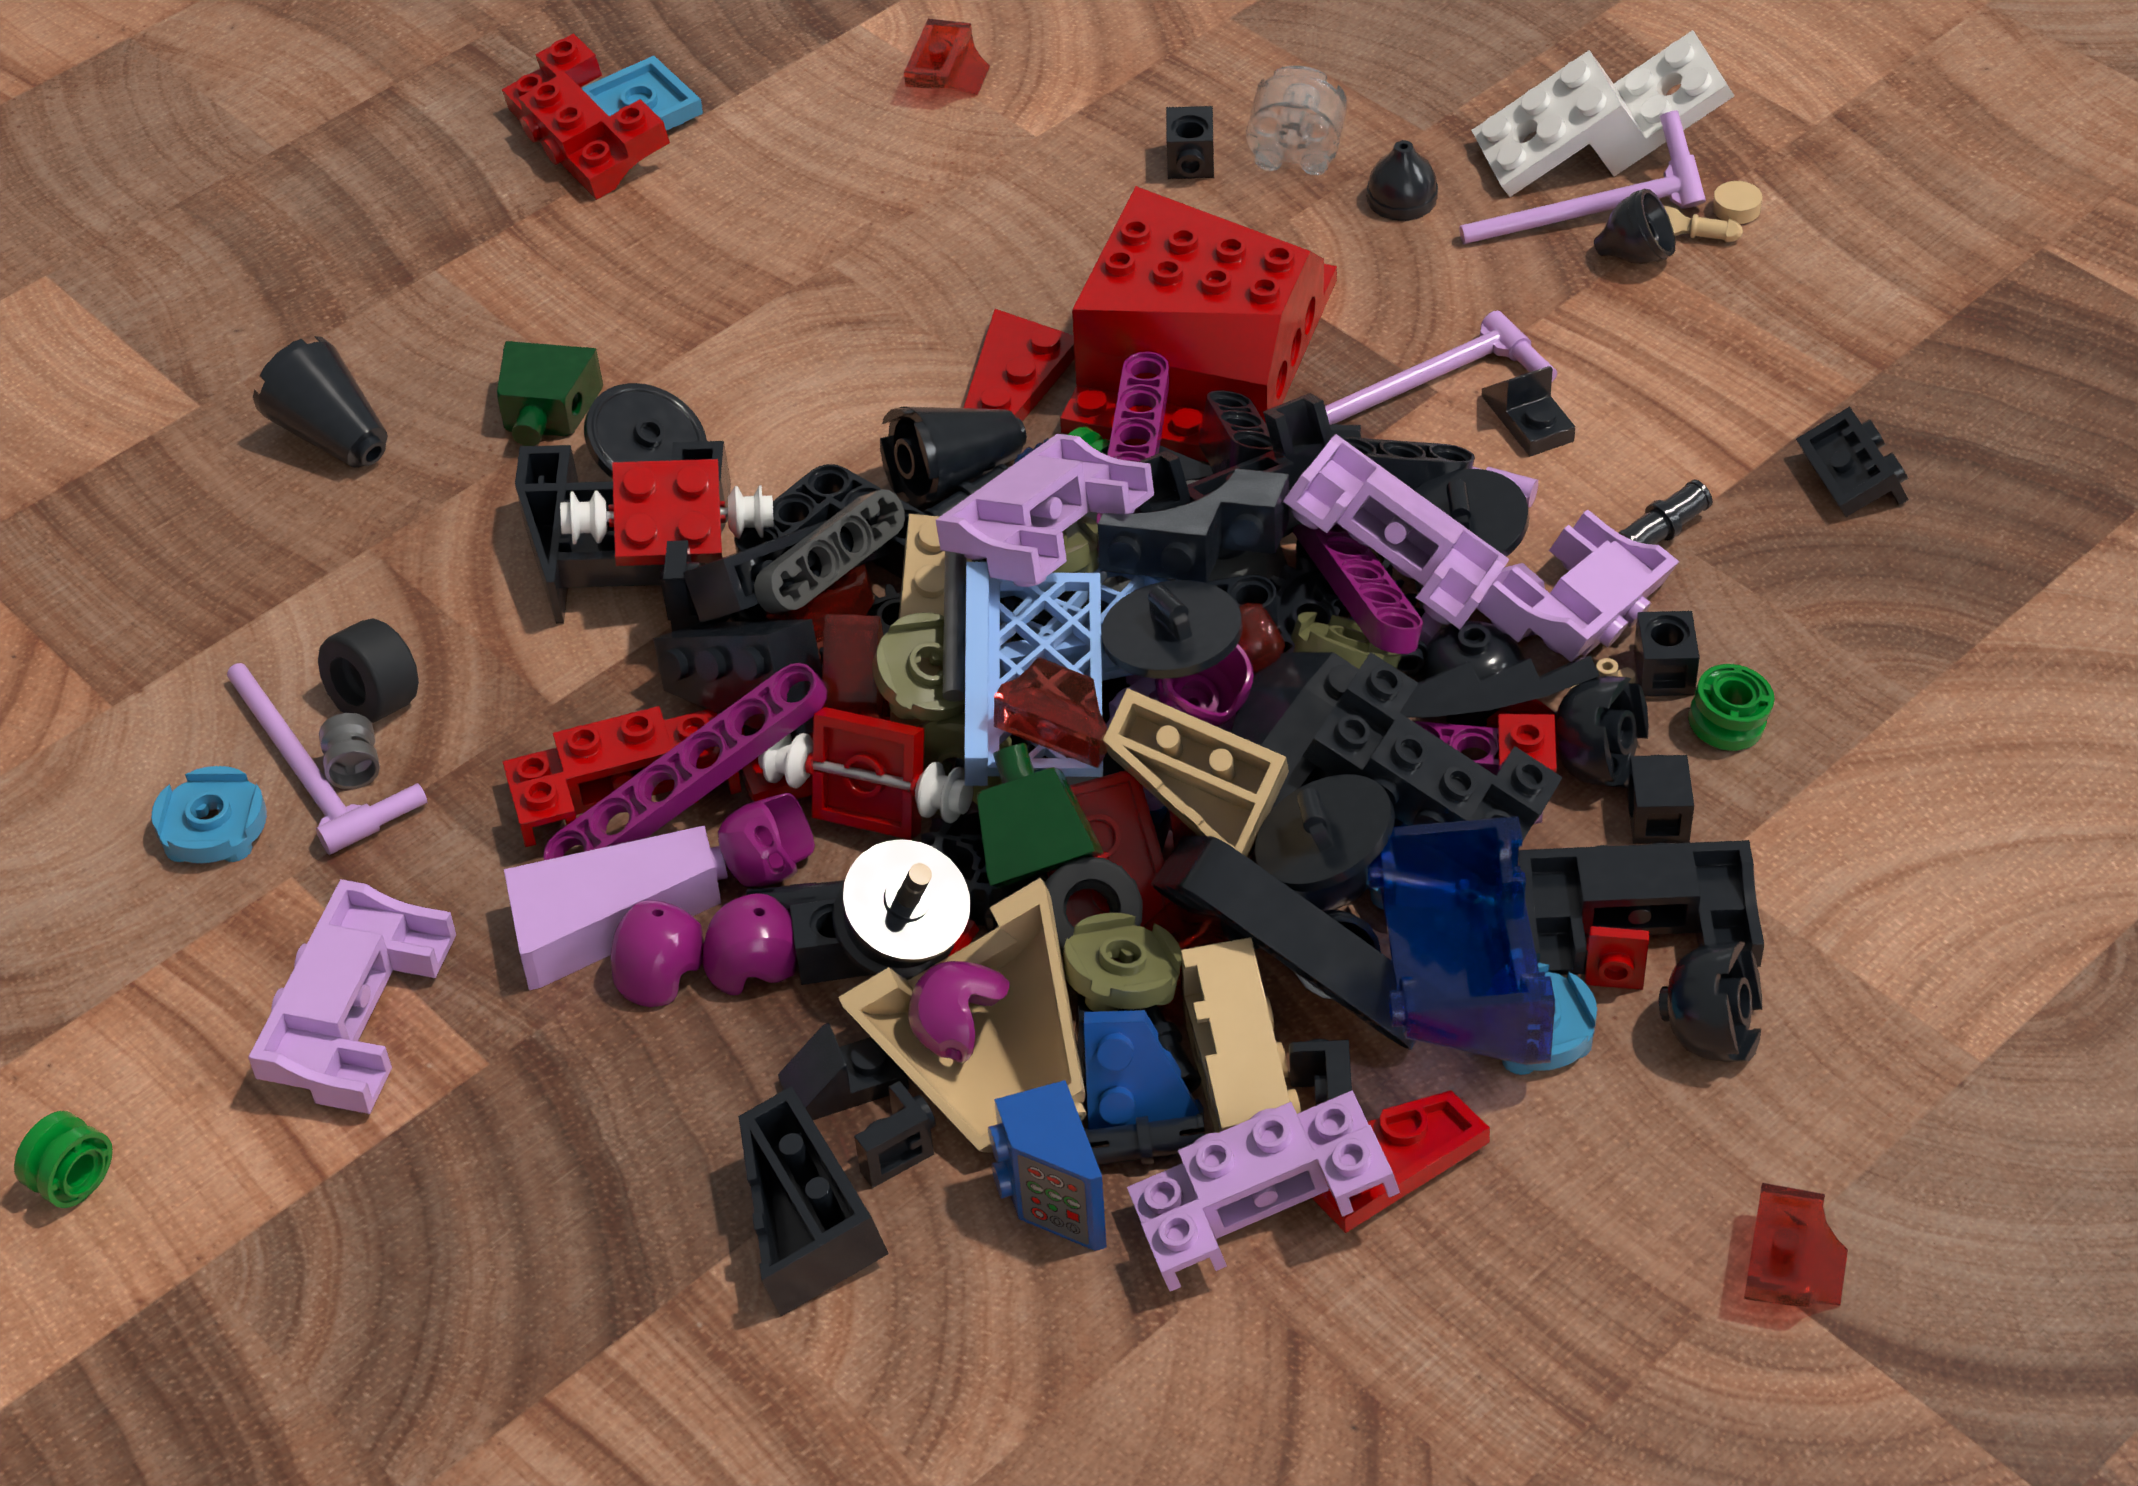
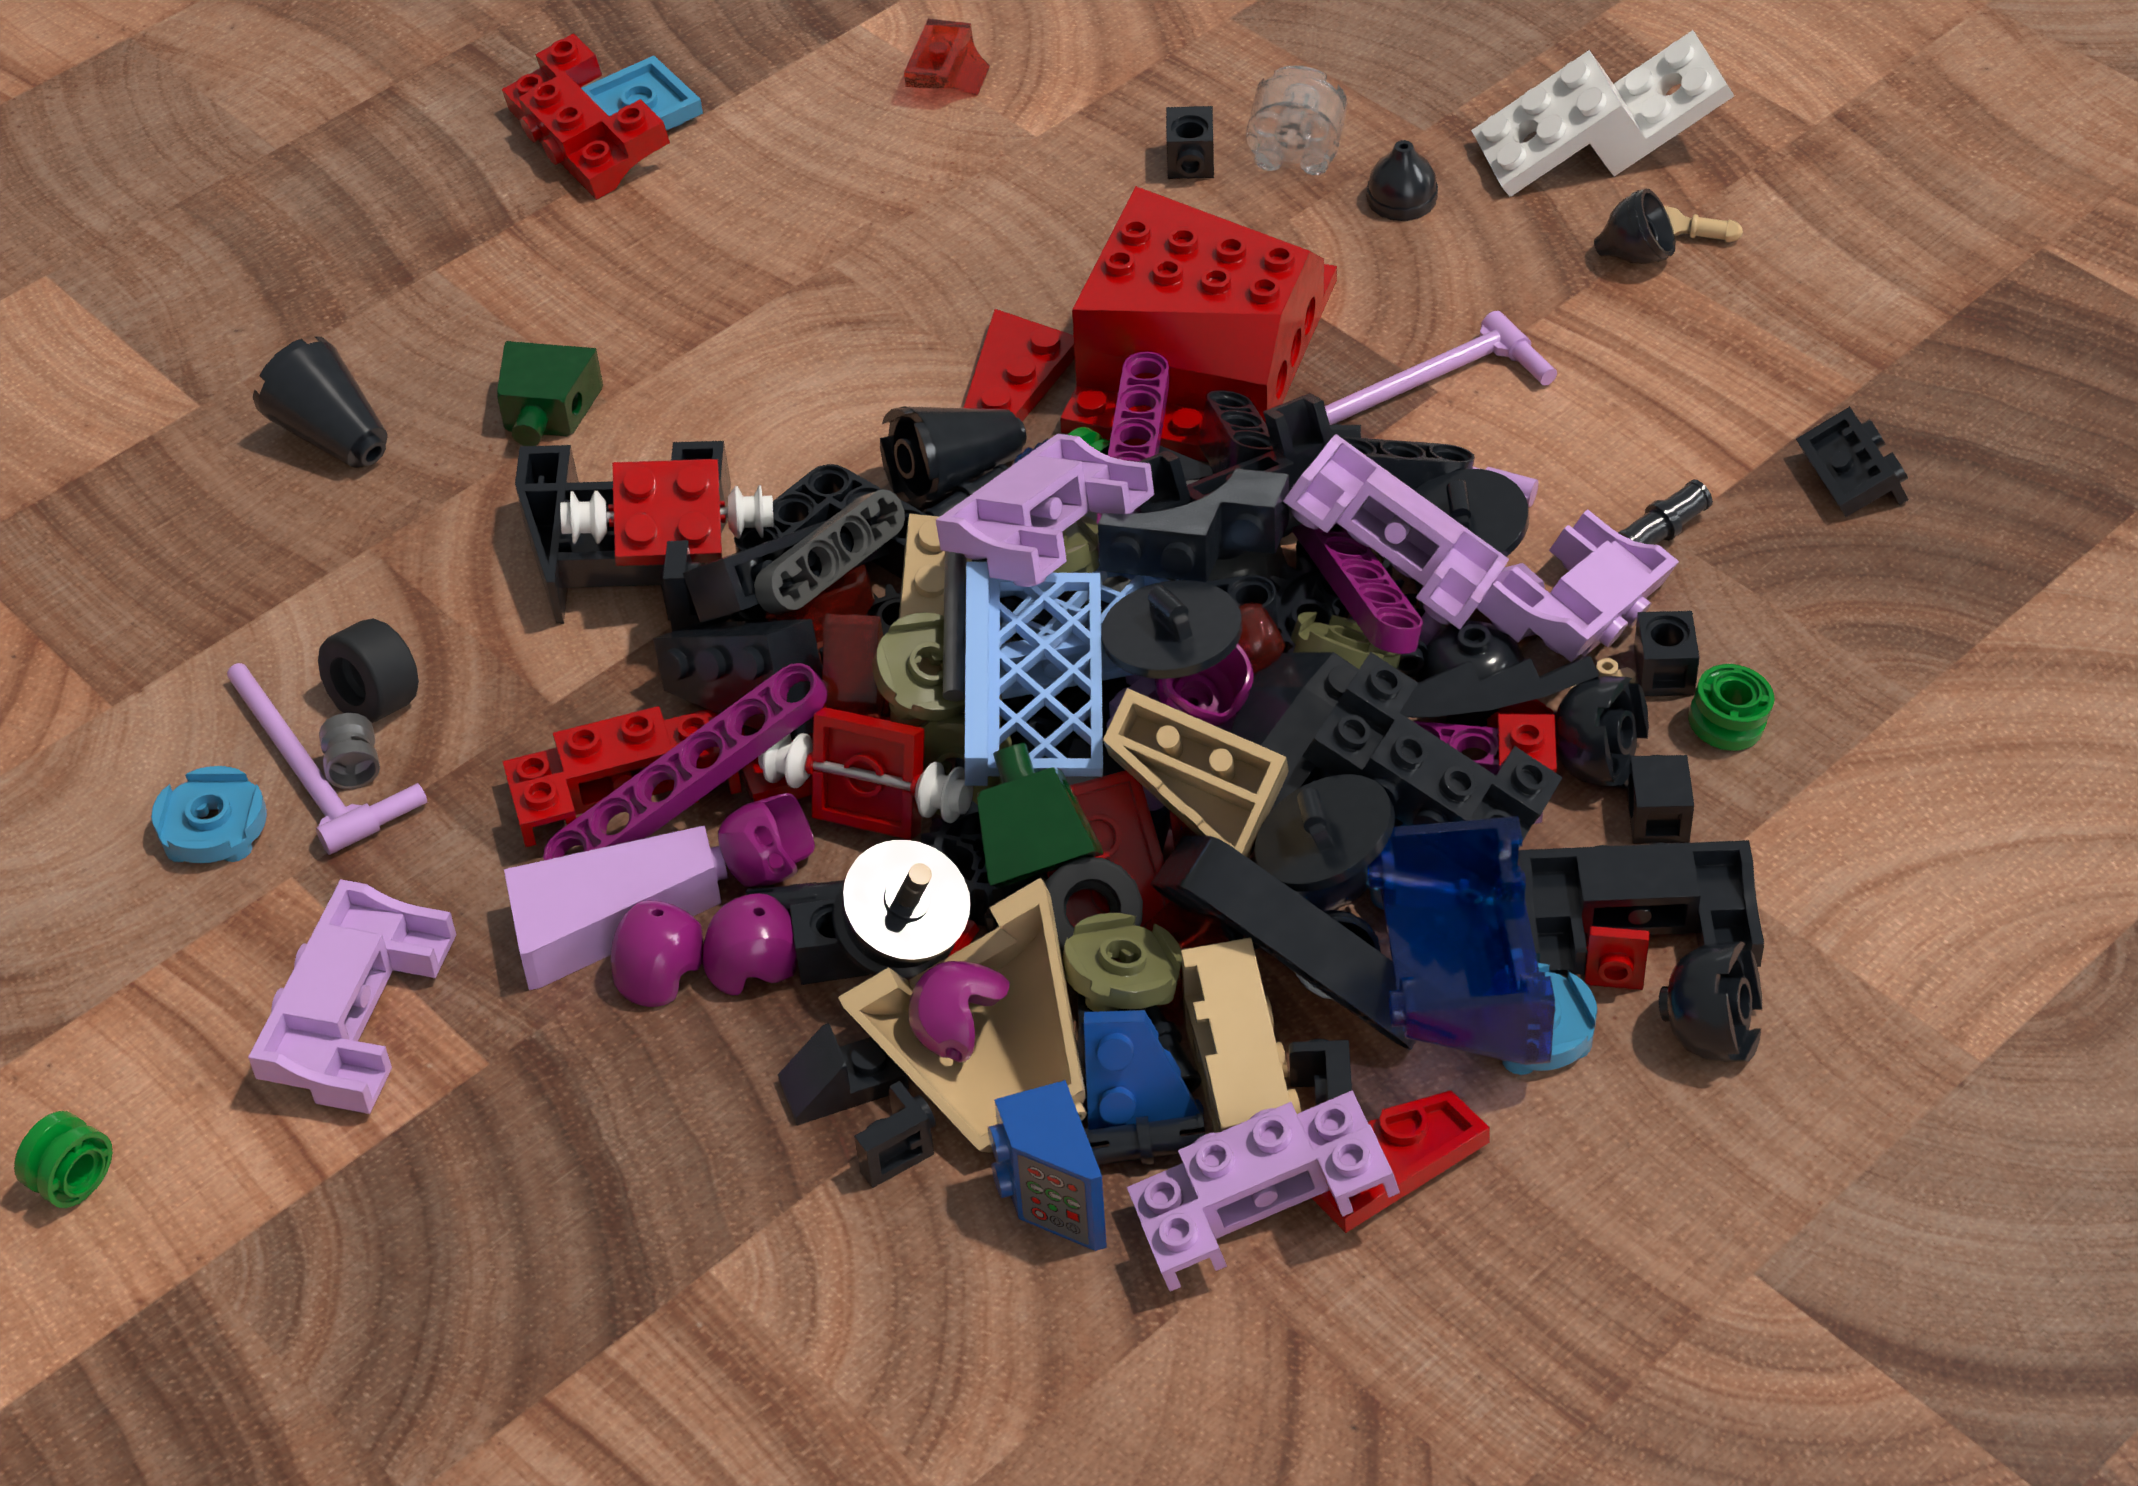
black shield [584,383,707,479] -> none
black wedge [738,1086,889,1316] -> none
clear red slope [994,657,1107,768] -> none
lavender bar [1459,111,1706,244] -> none
black slope [1481,366,1576,457] -> none
tan tile [1713,181,1762,224] -> none
clear red slope [1744,1183,1848,1308] -> none

